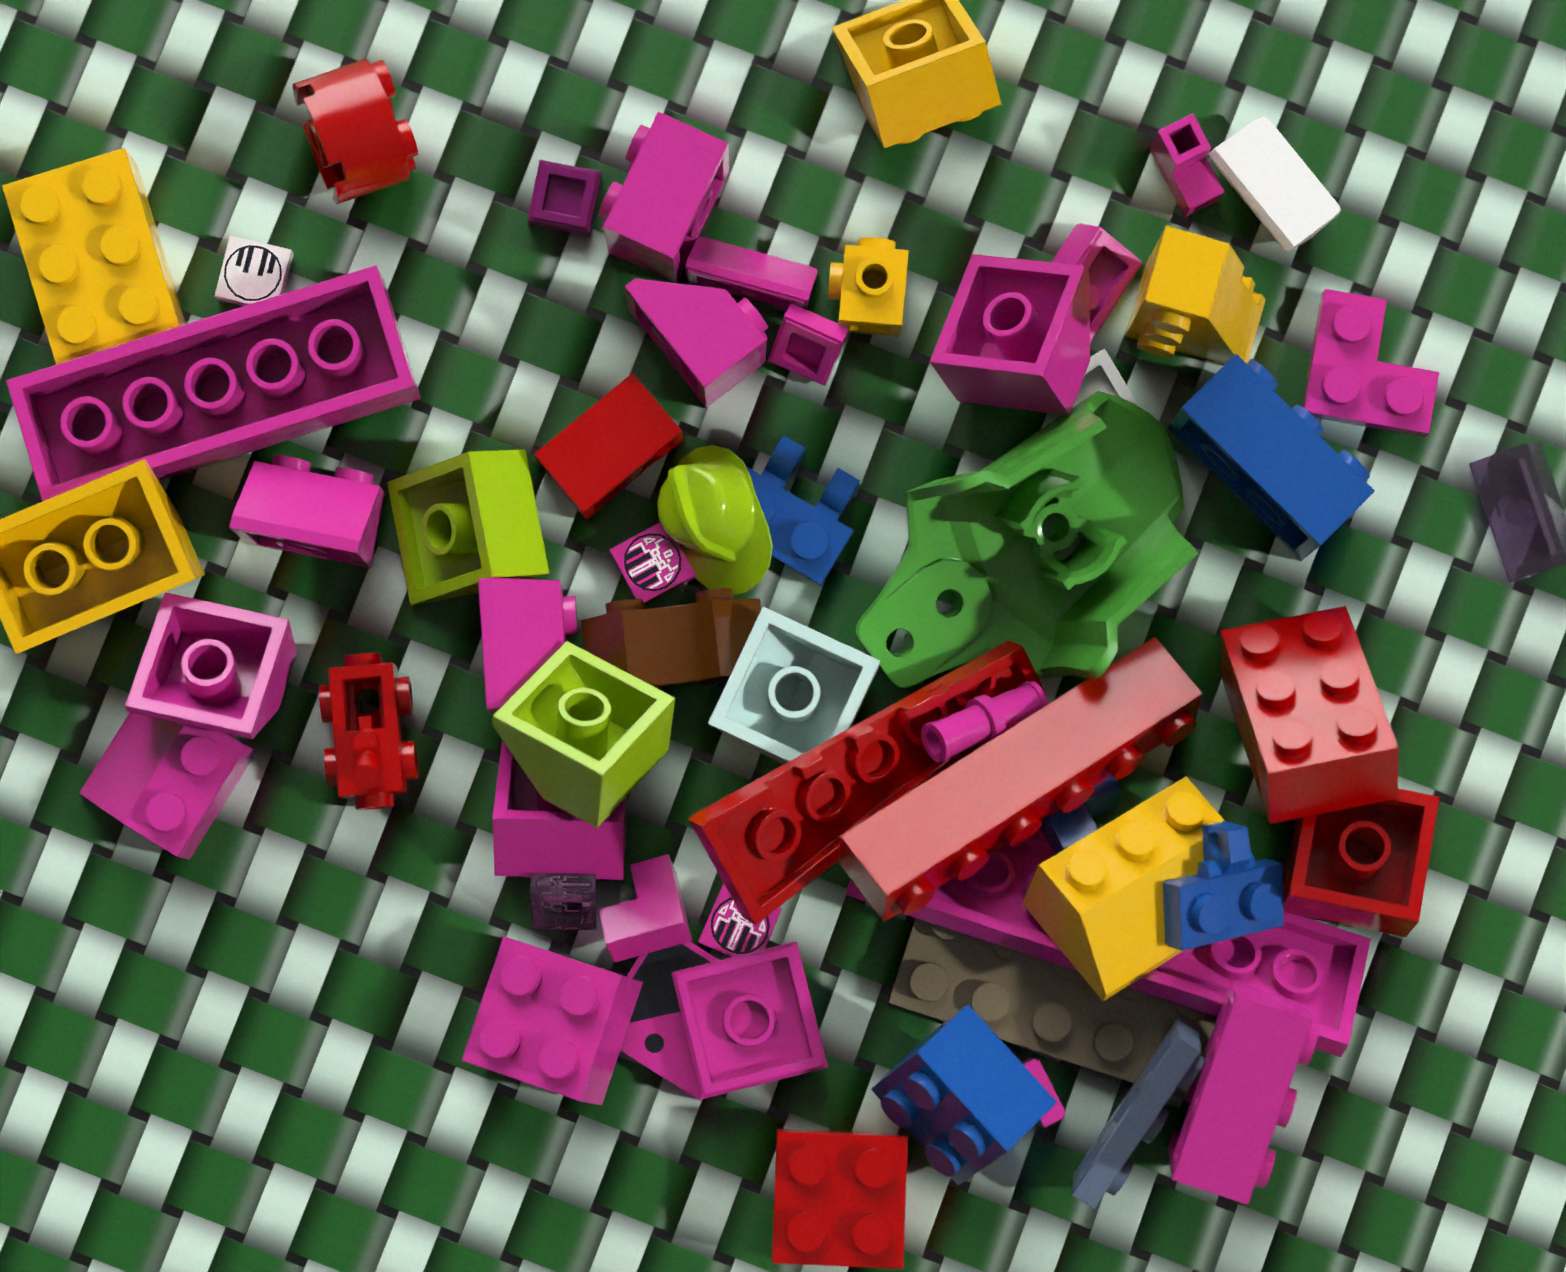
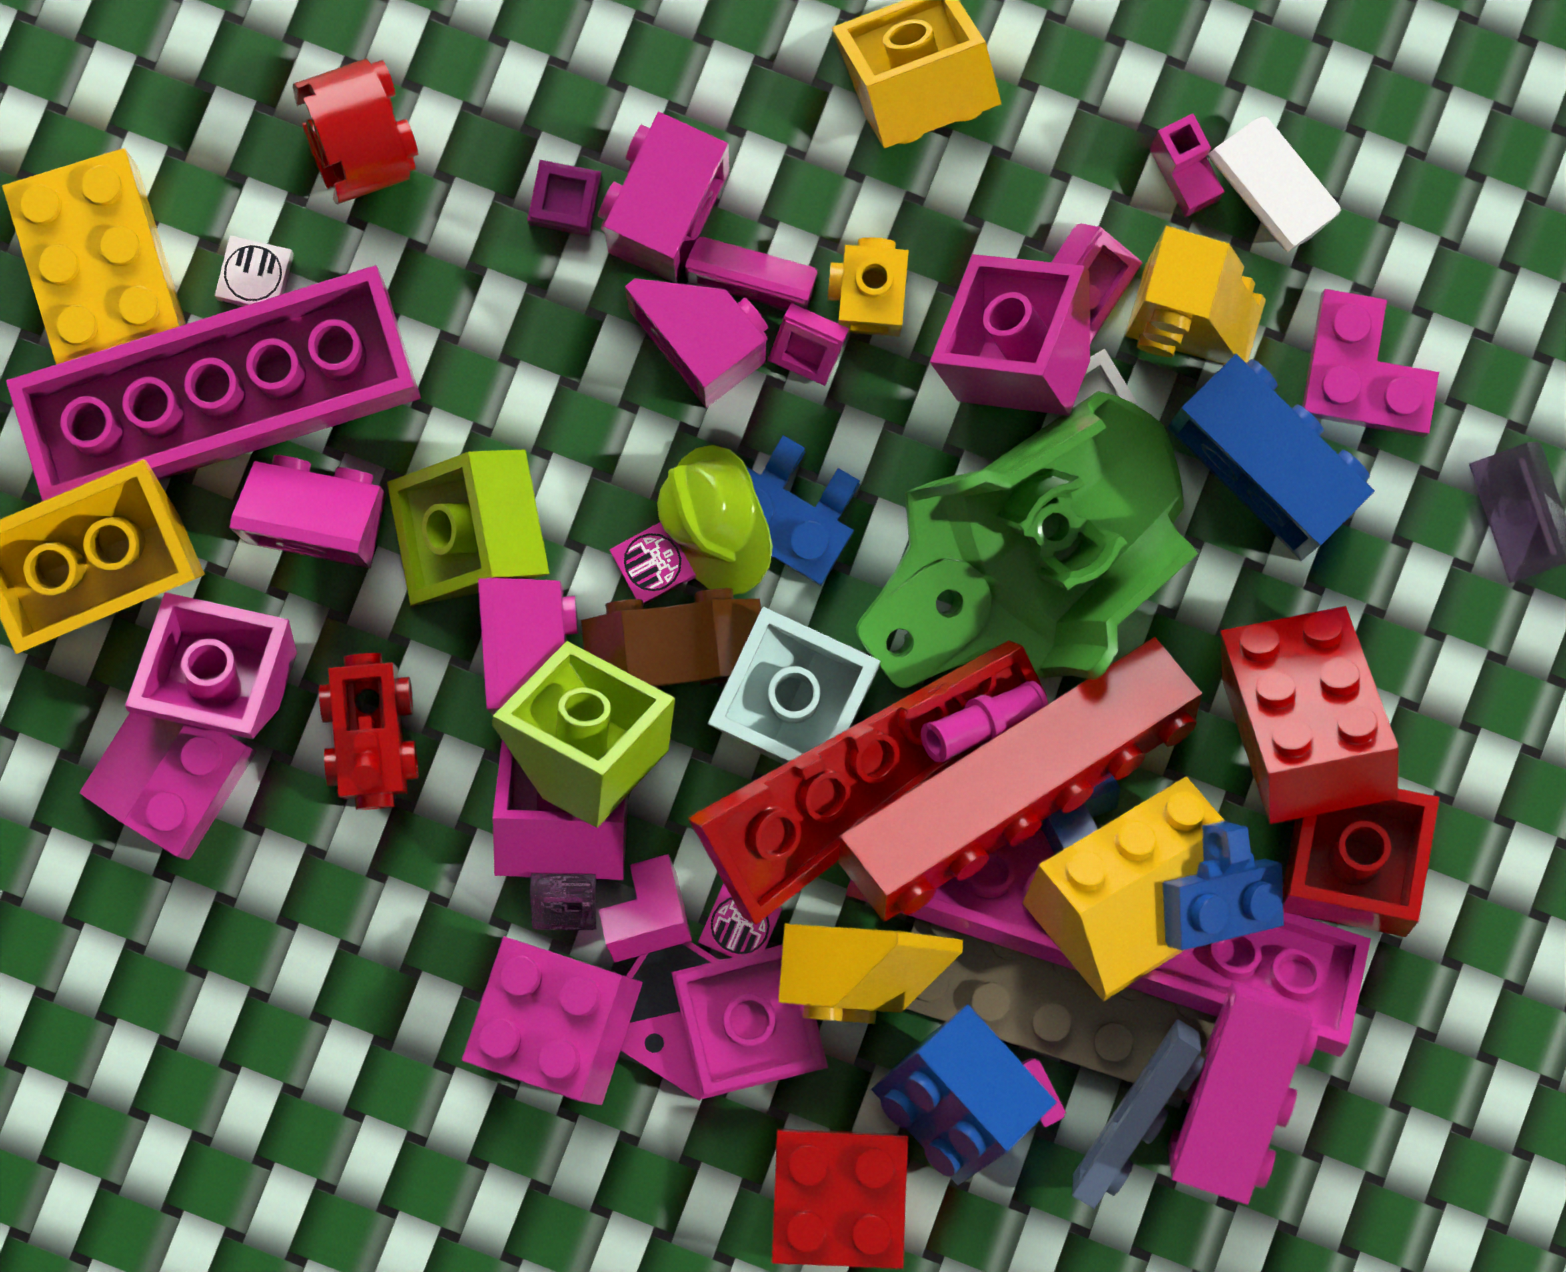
red panel [534,373,683,521] -> none
none -> yellow slope [778,924,963,1024]

